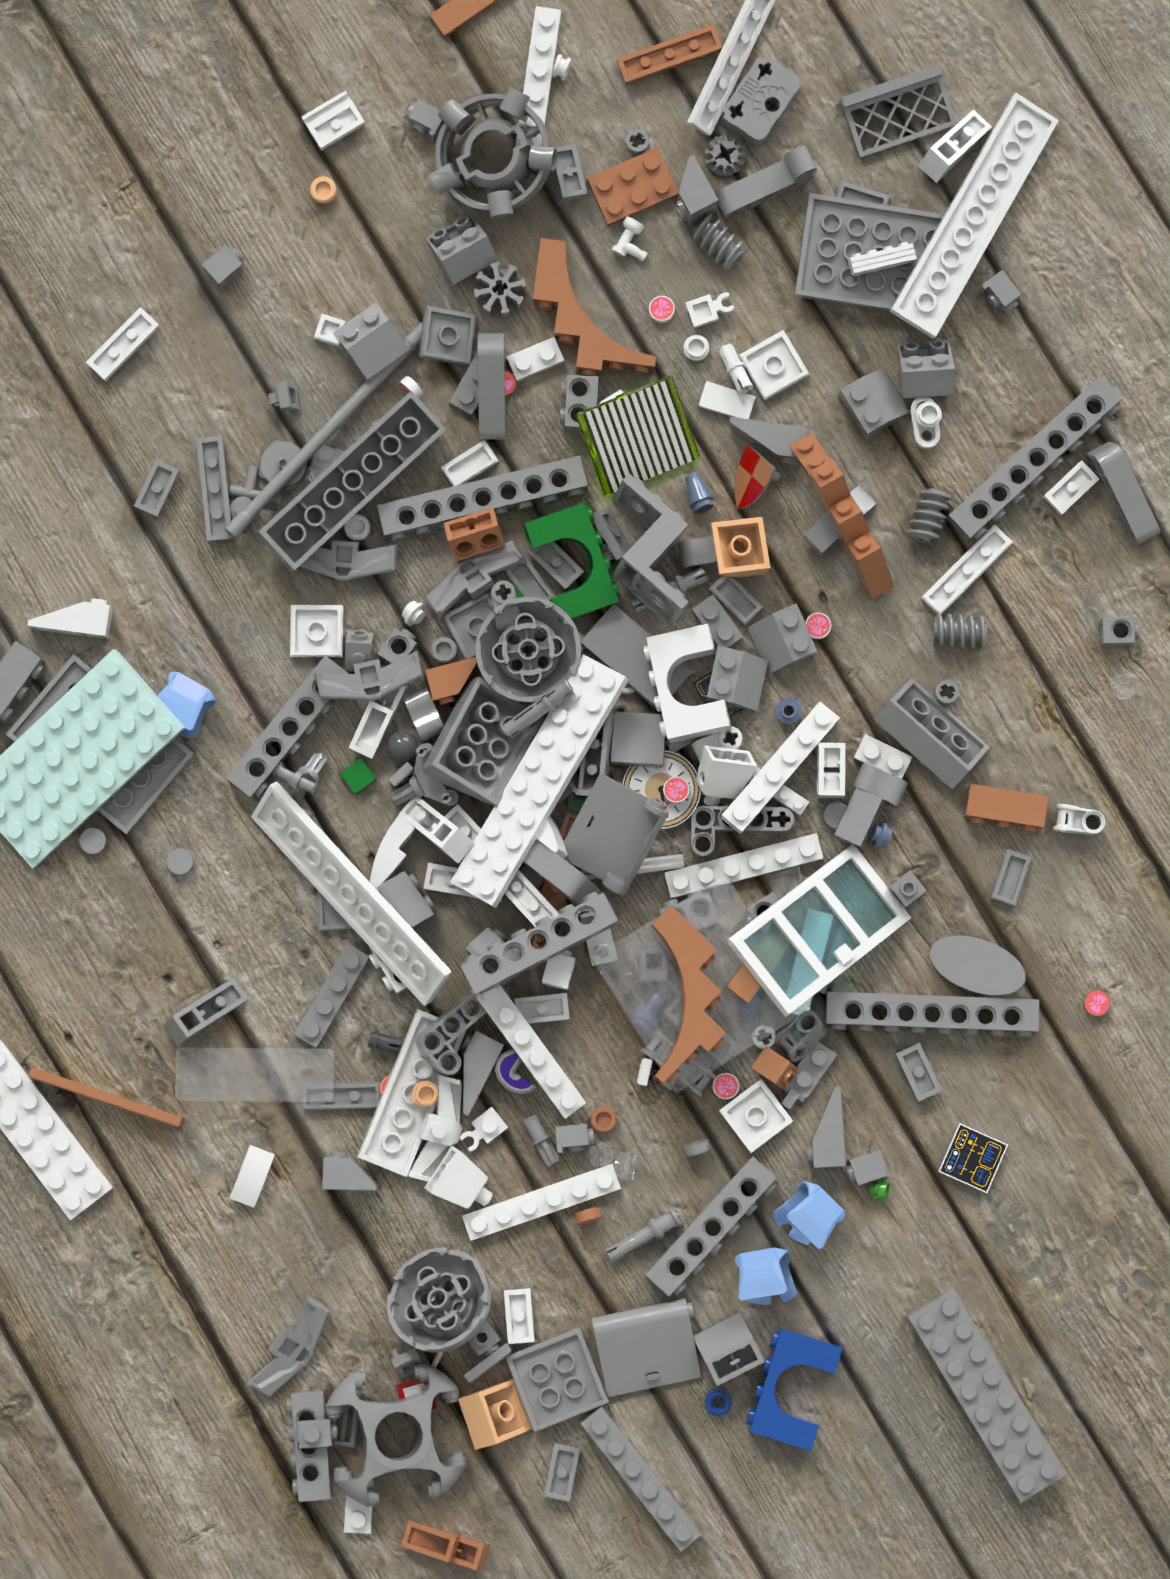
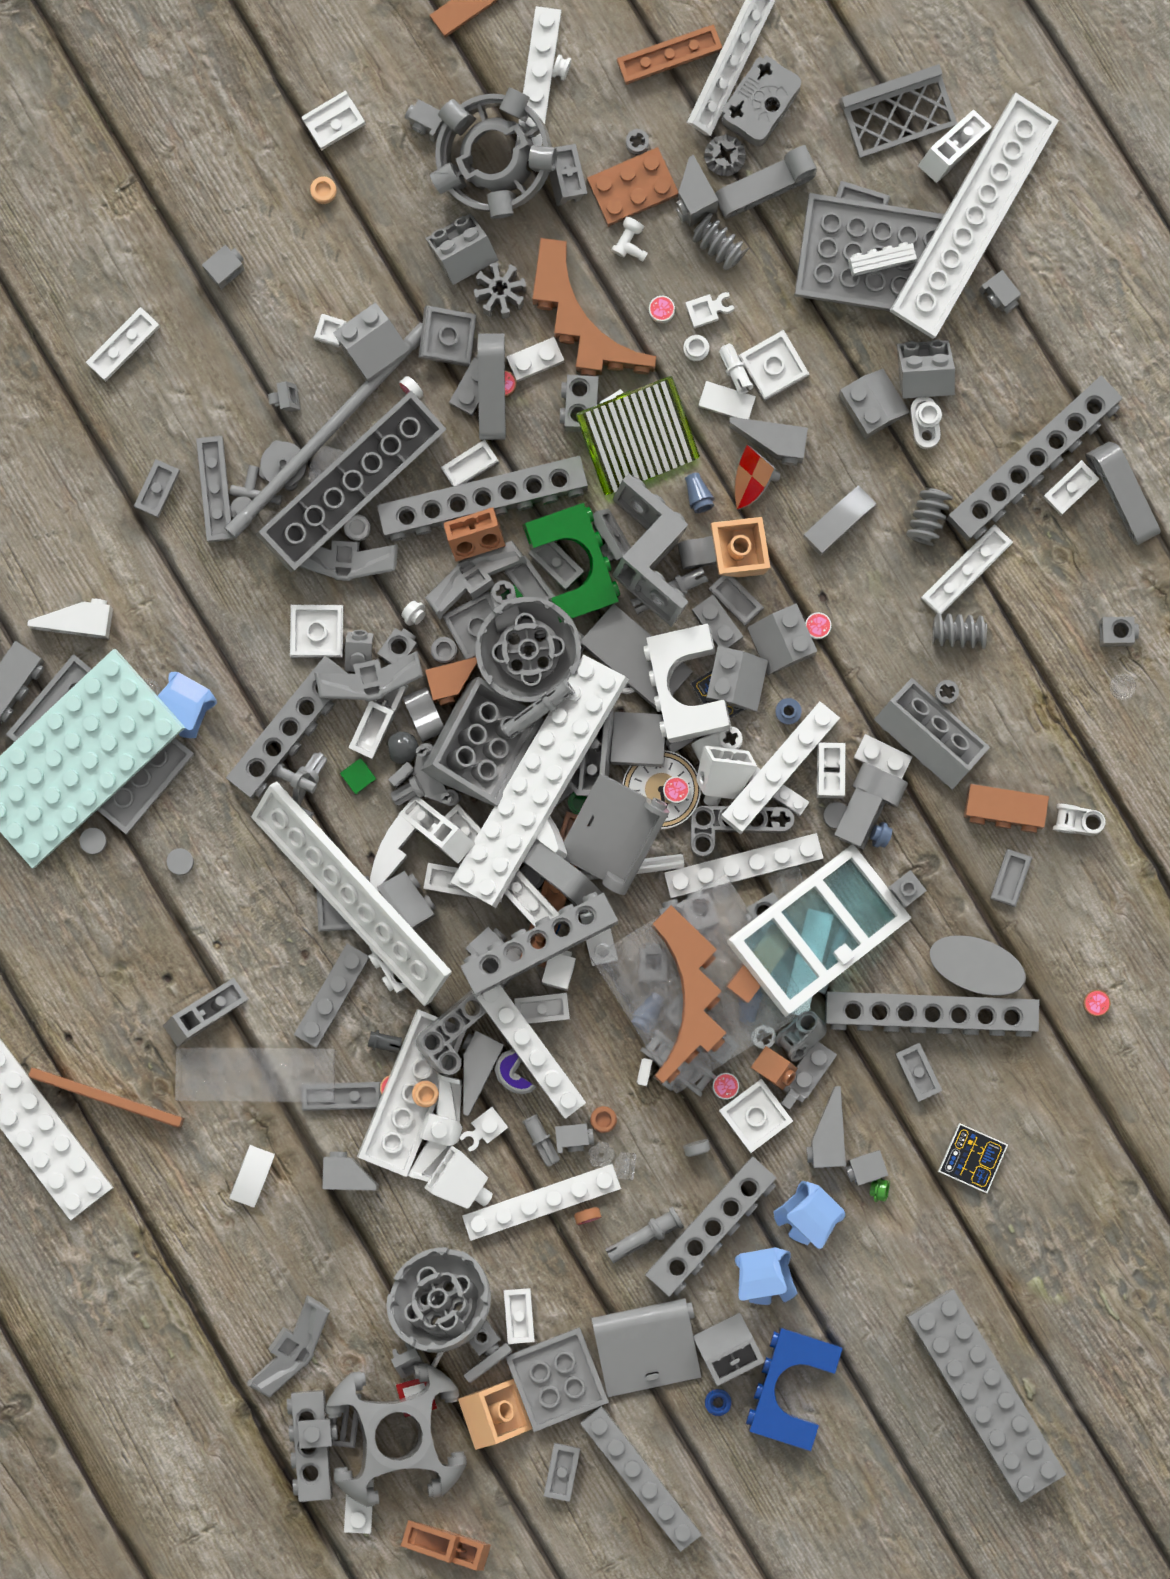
nougat arch [789,433,894,599] -> none

